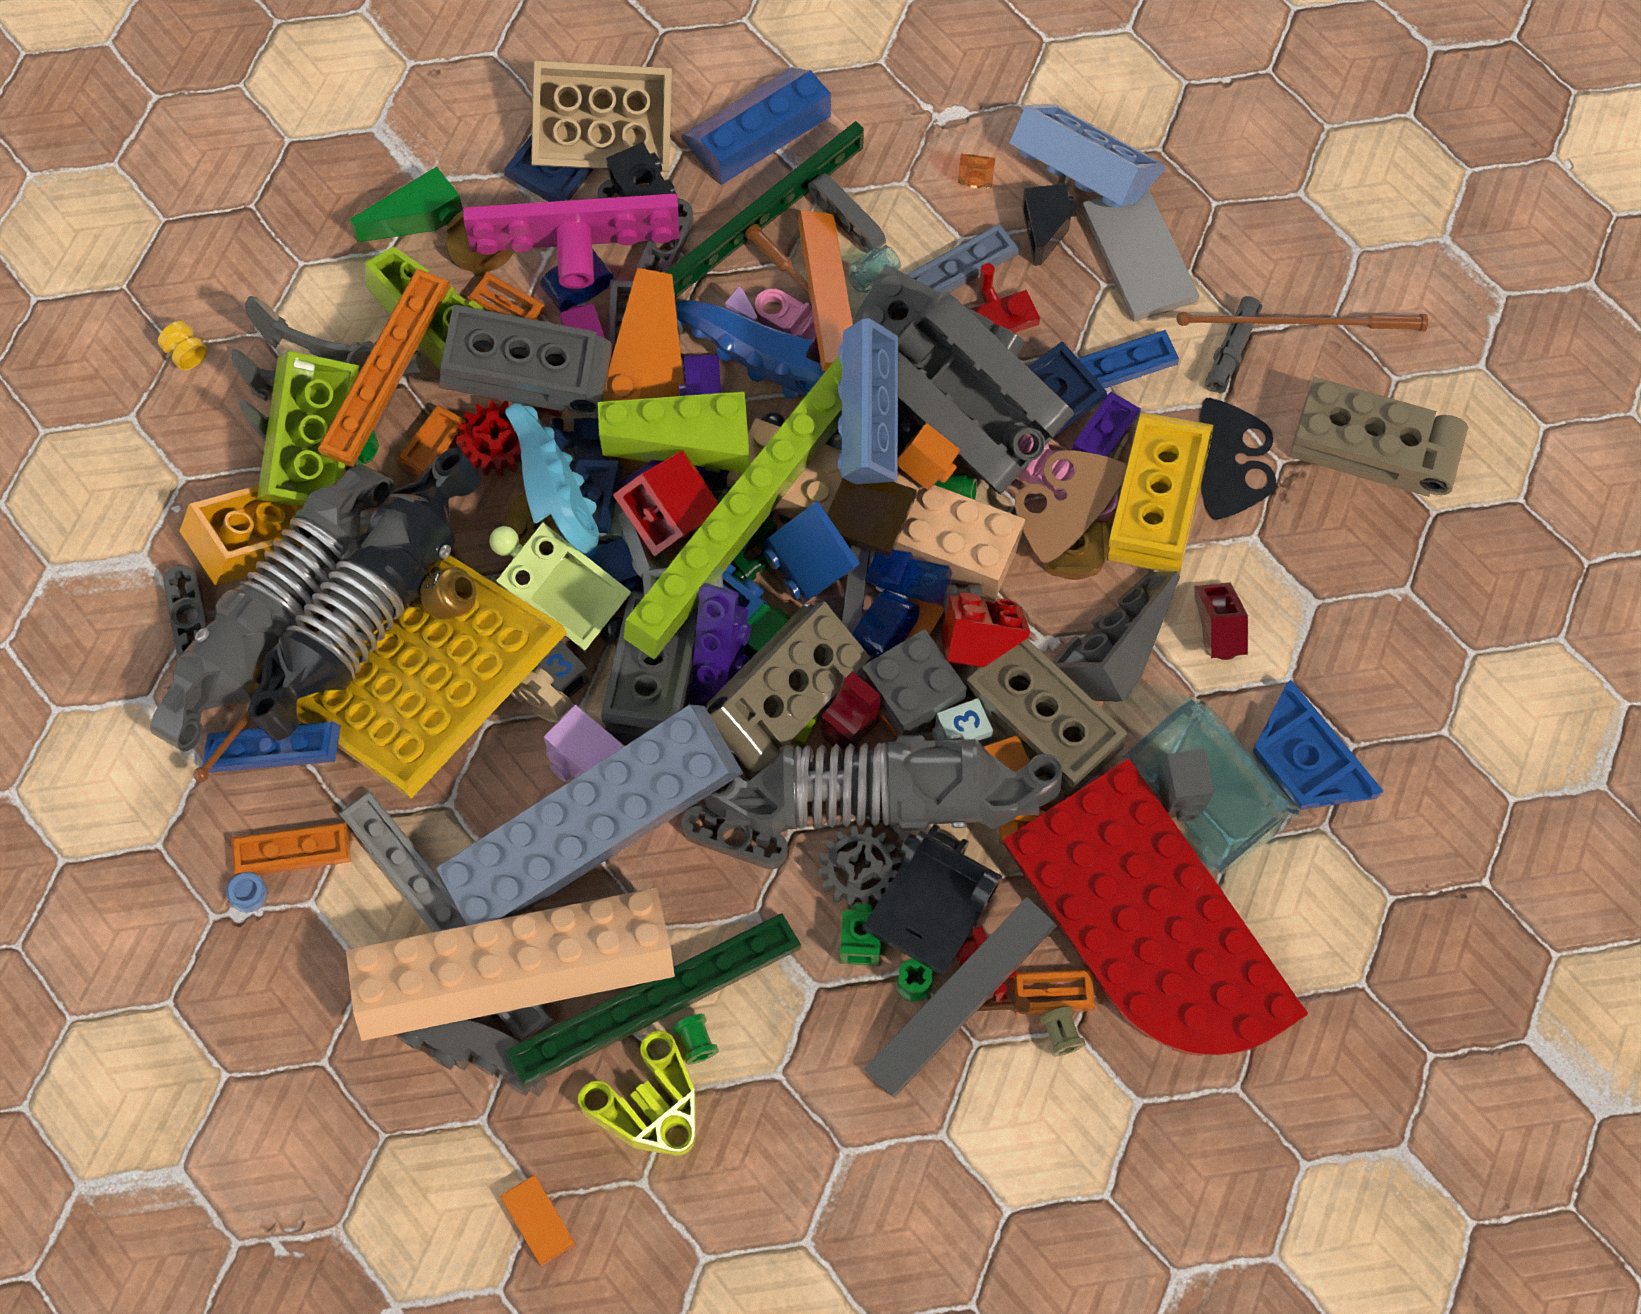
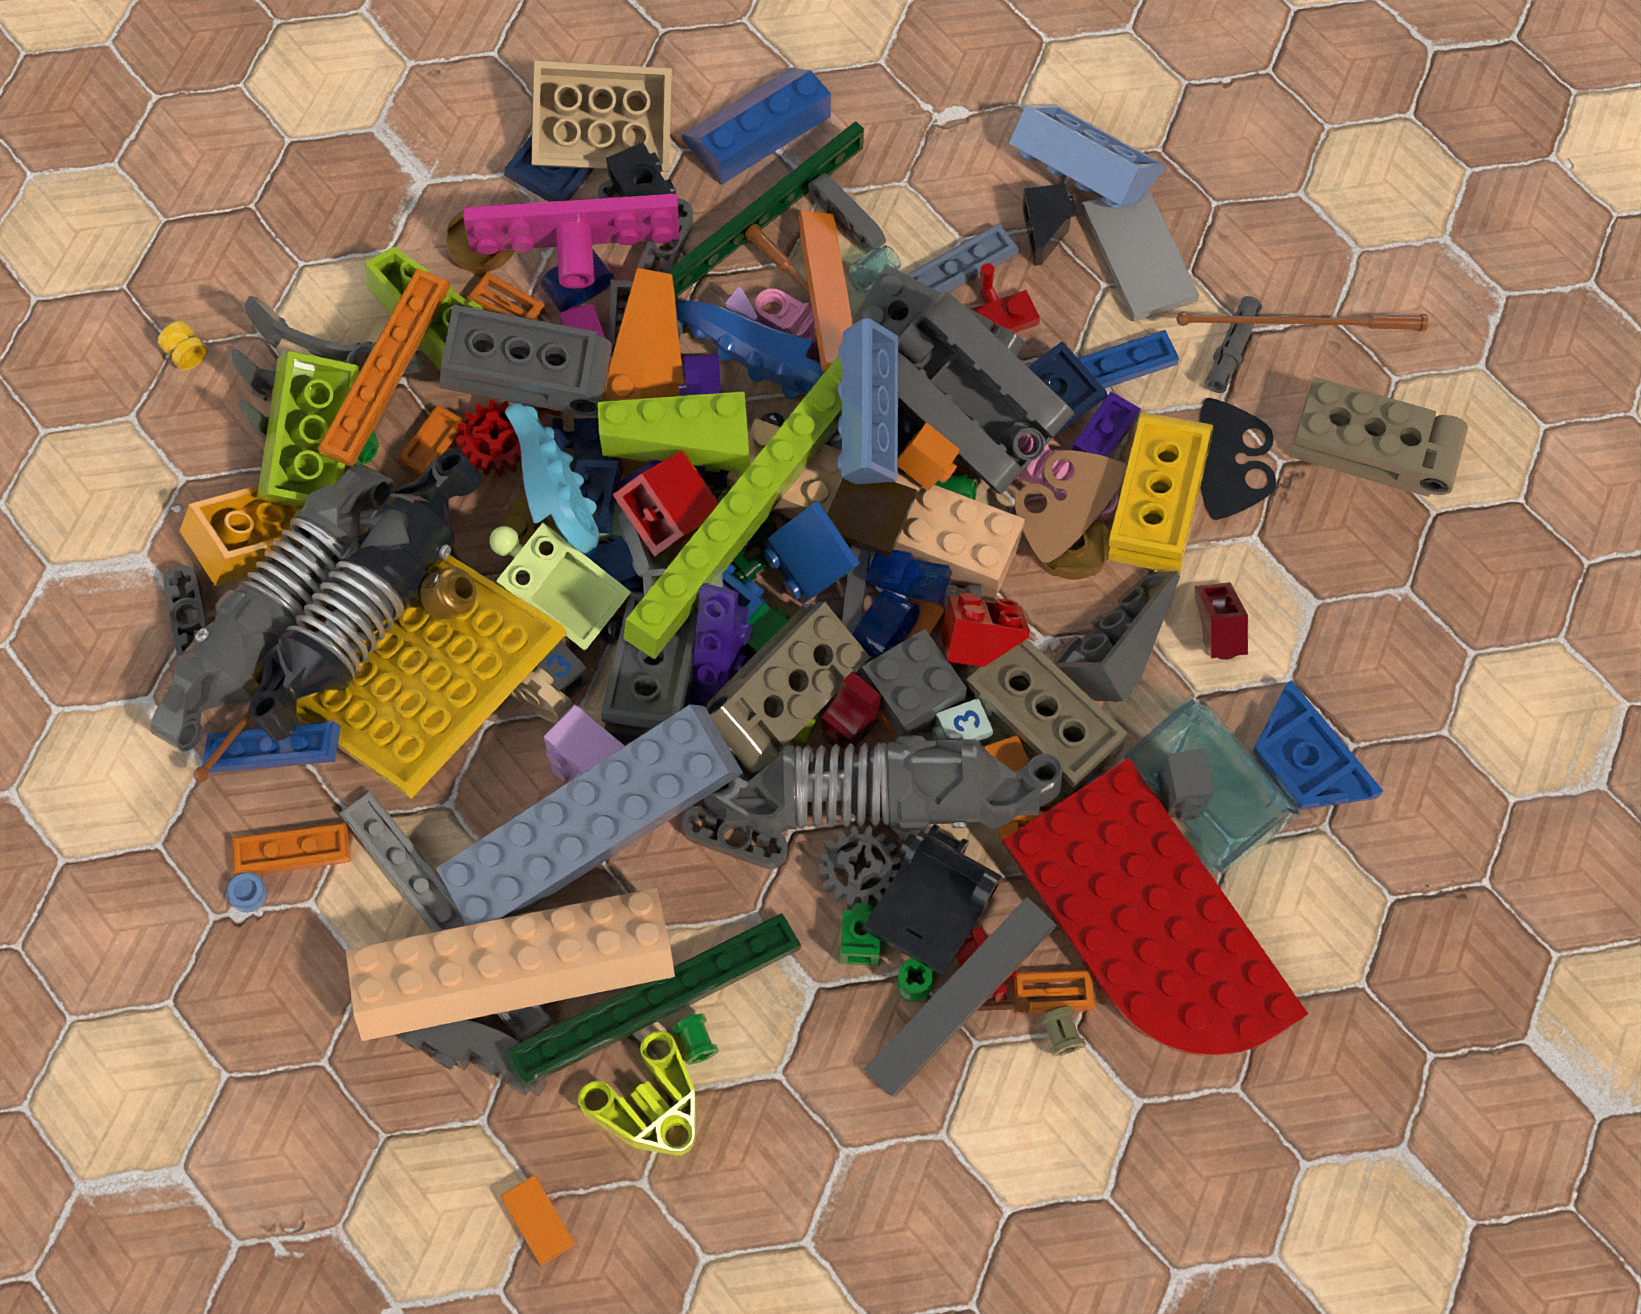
green slope [349,166,463,242] -> none
clear orange plate [958,153,995,188] -> none

